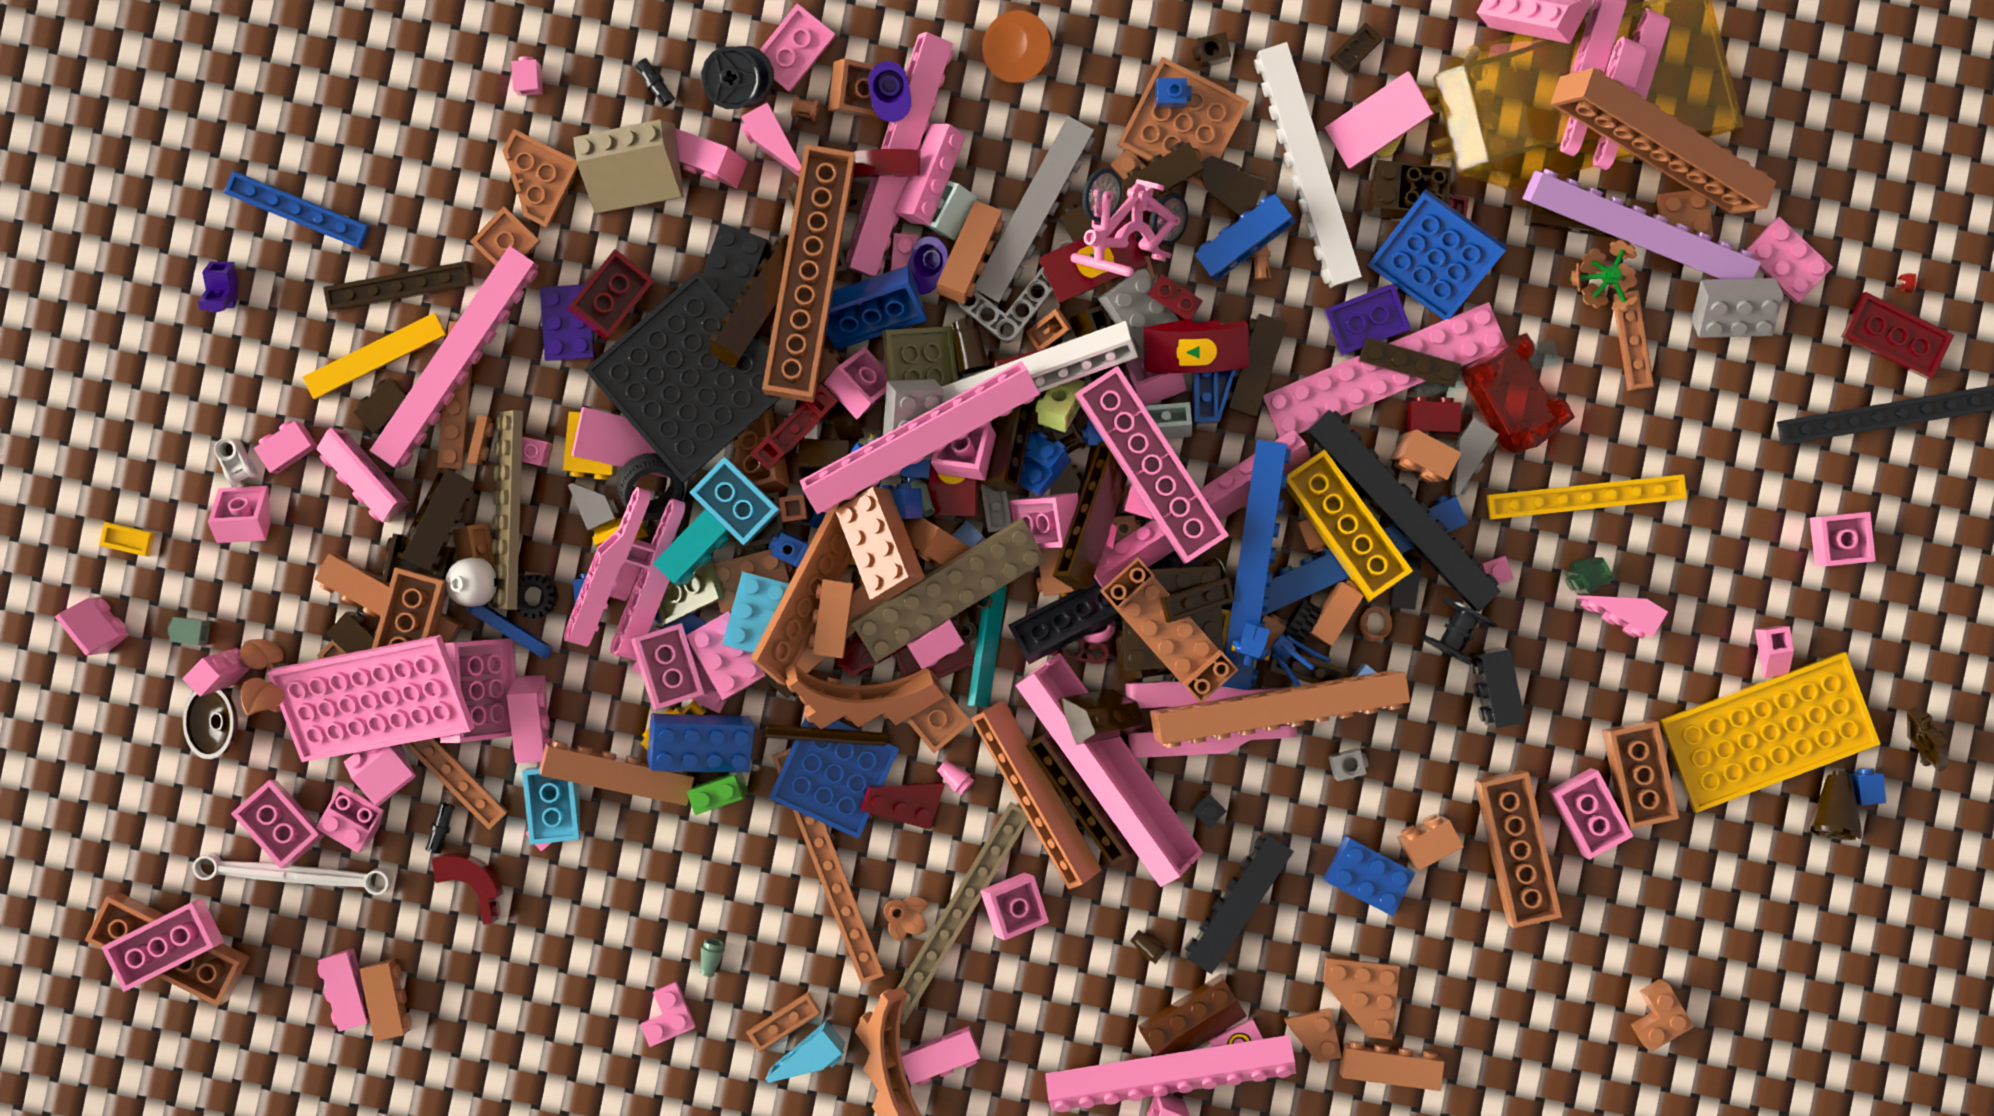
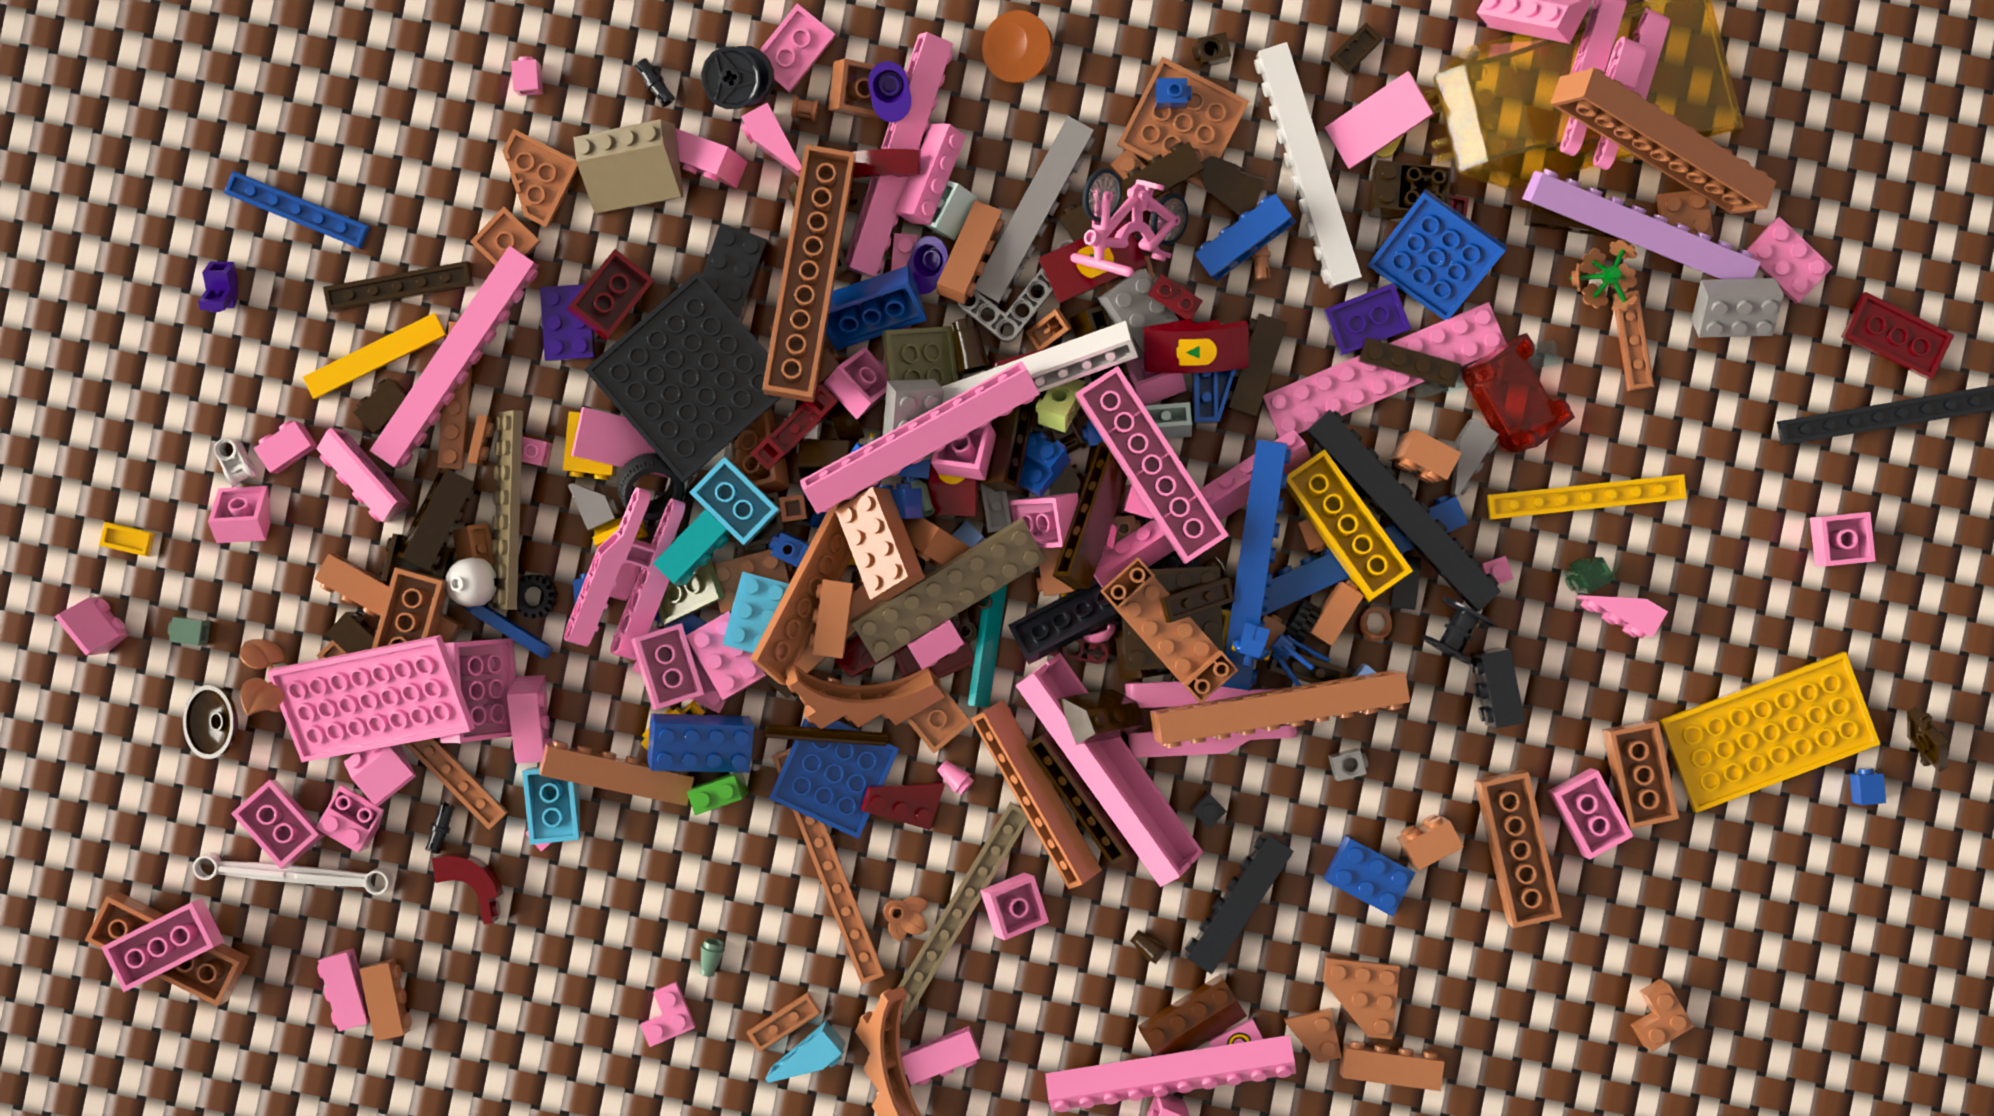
bright pink brick [183,648,251,697] -> none
dark brown brick [708,235,789,368] -> none
dark red brick [1407,397,1461,434] -> none
bright pink slope [1755,626,1794,678] -> none
dark brown cone [1809,771,1862,840] -> none
clear red hinge [1896,273,1916,293] -> none

